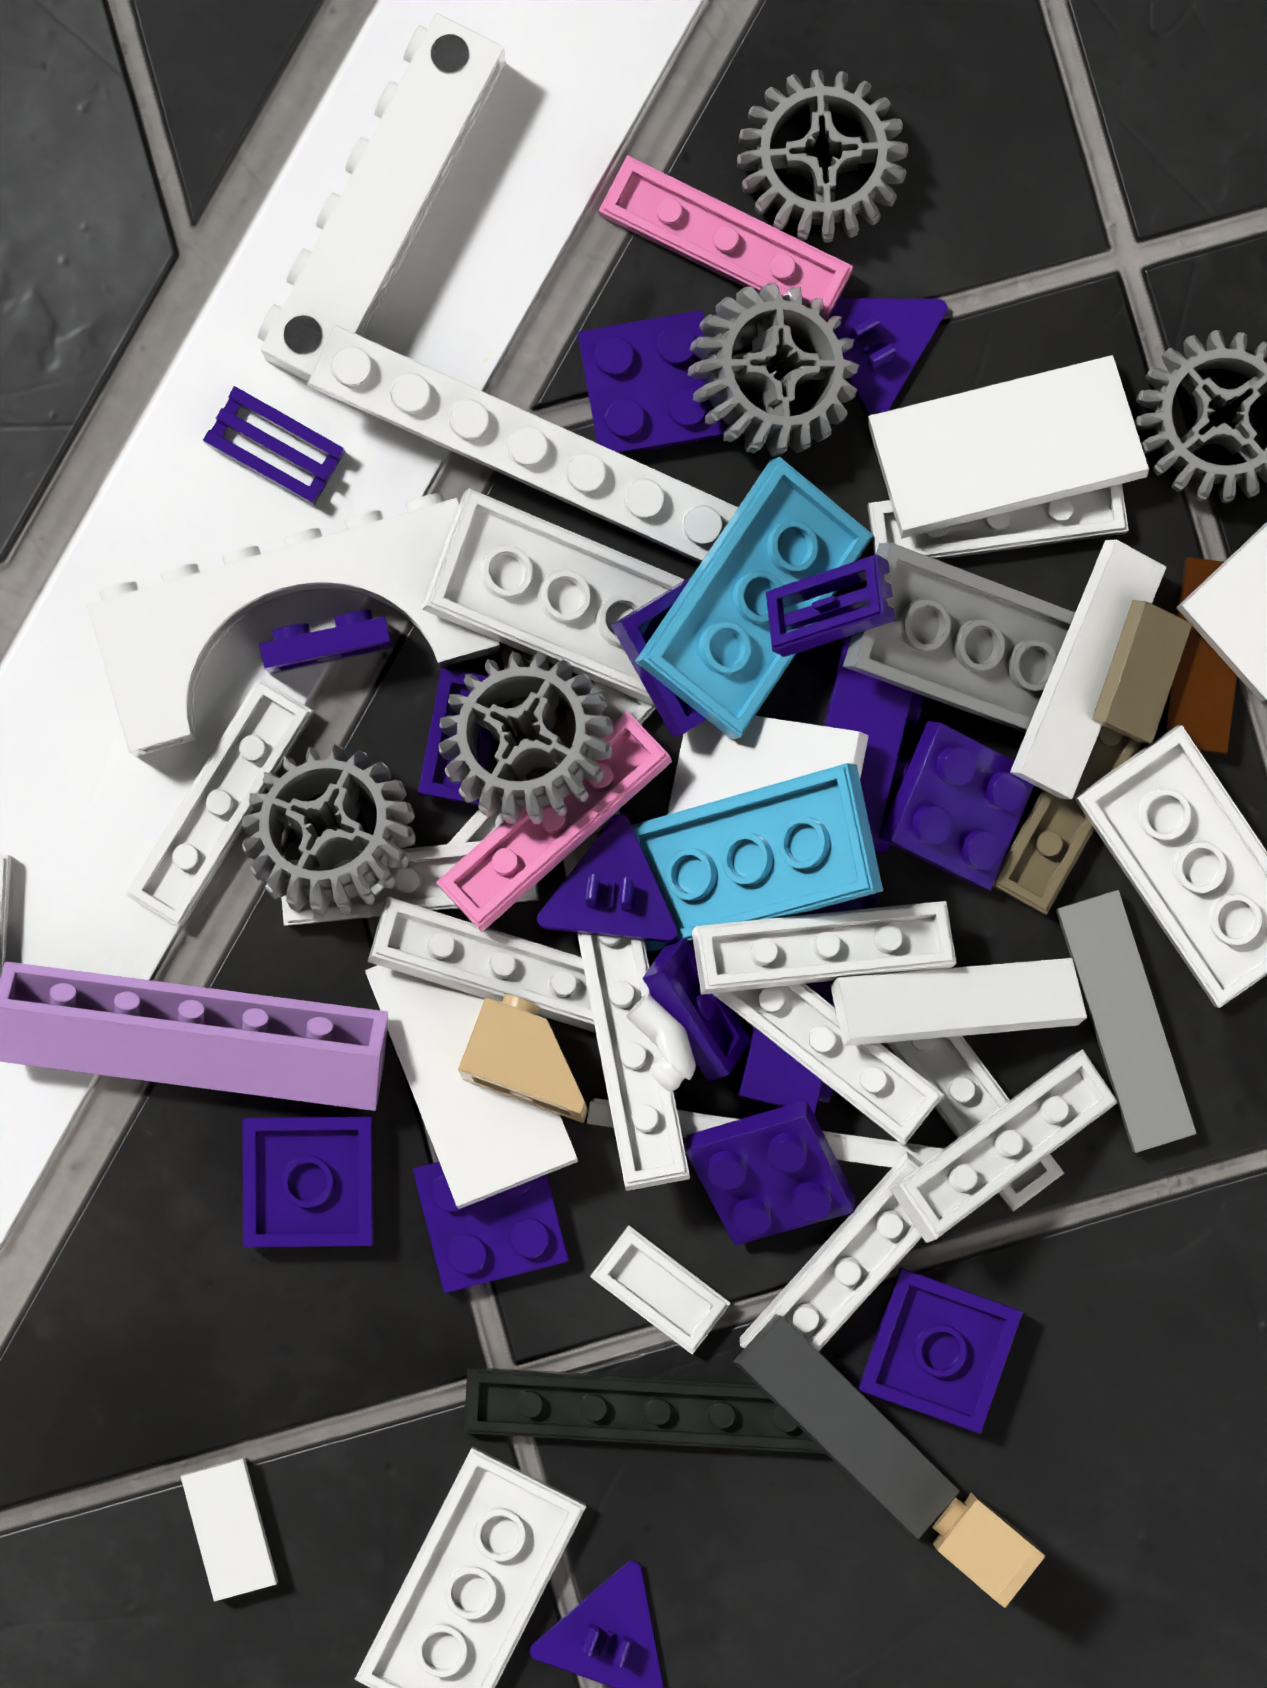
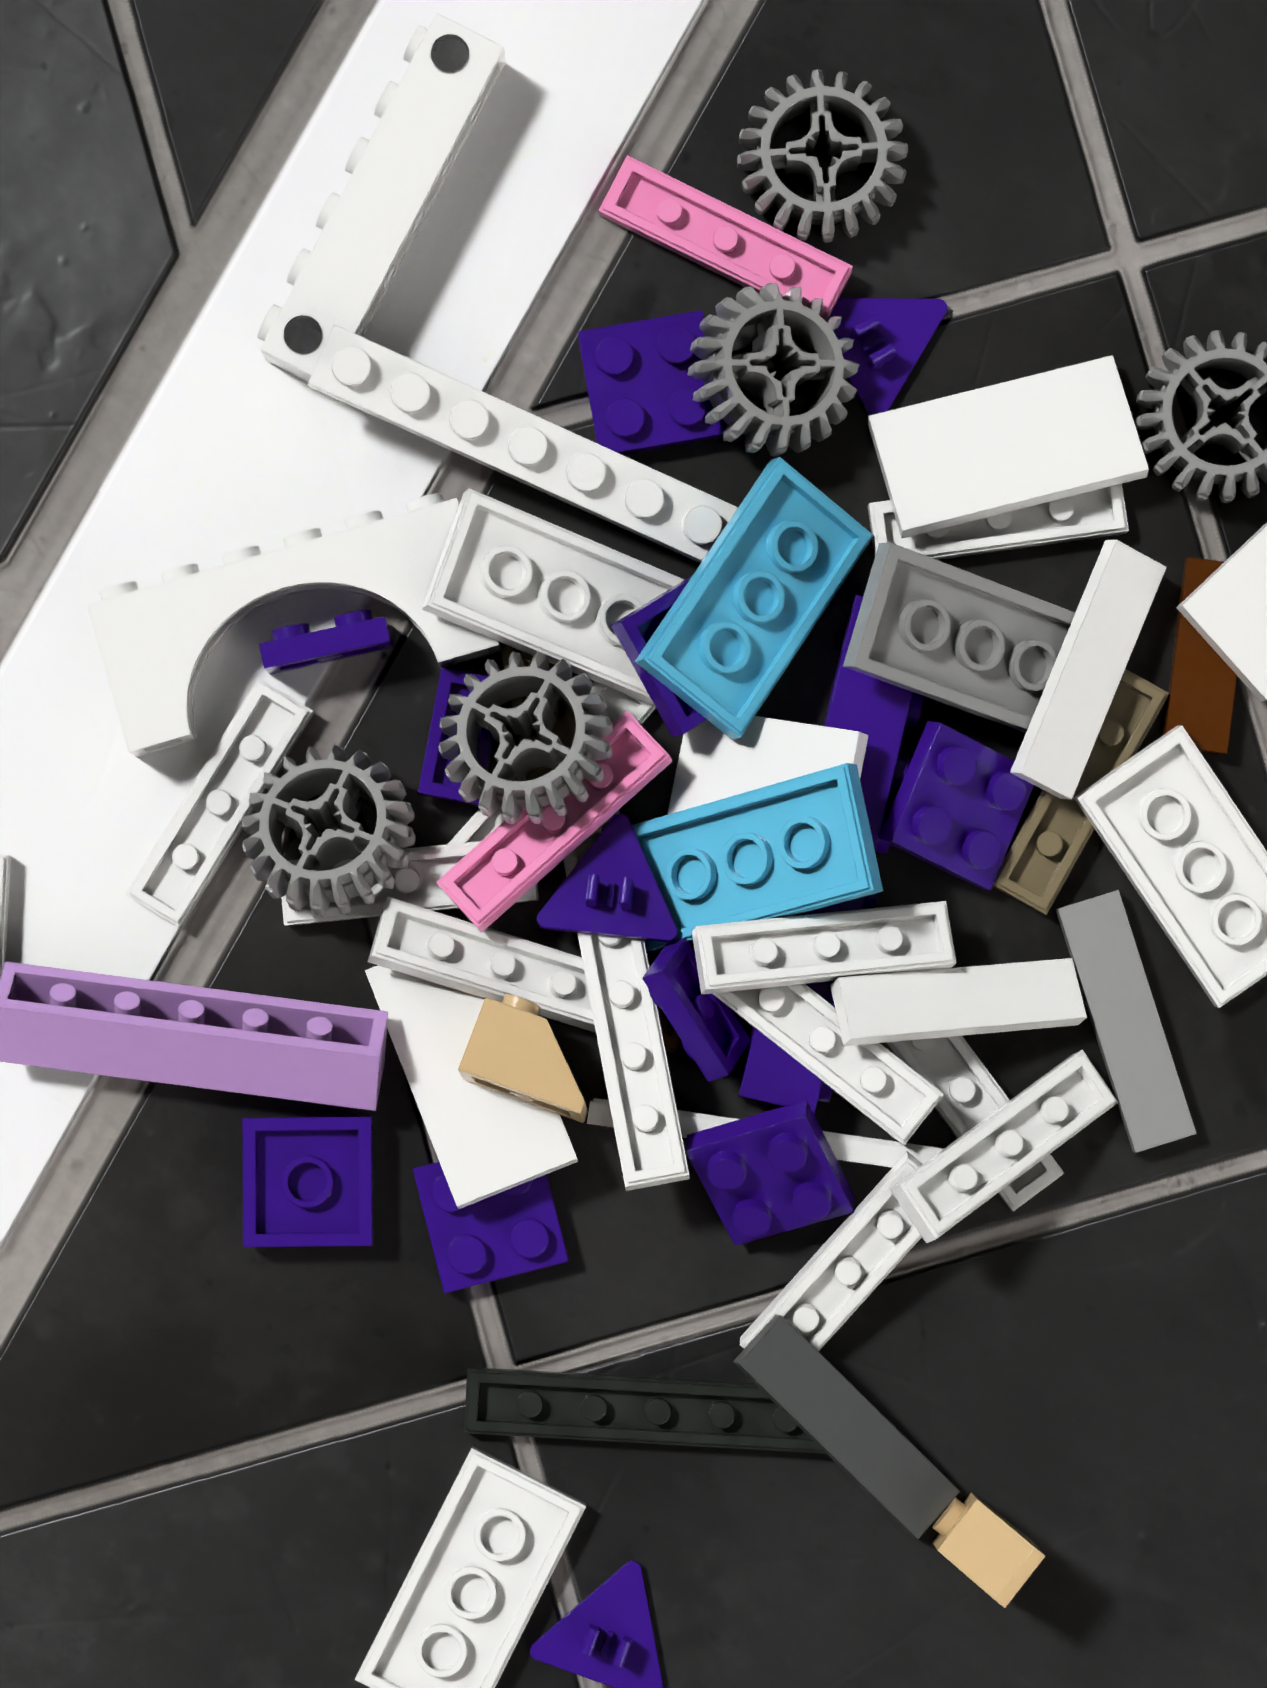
white tile [181,1457,278,1601] -> none
dark purple tile [203,386,346,505] -> none
white tile [590,1225,731,1355] -> none
white arm [626,994,696,1091] -> none
dark purple tile [766,554,896,657] -> none
dark purple plate [857,1267,1023,1434] -> none
dark tan tile [1092,600,1192,744] -> none

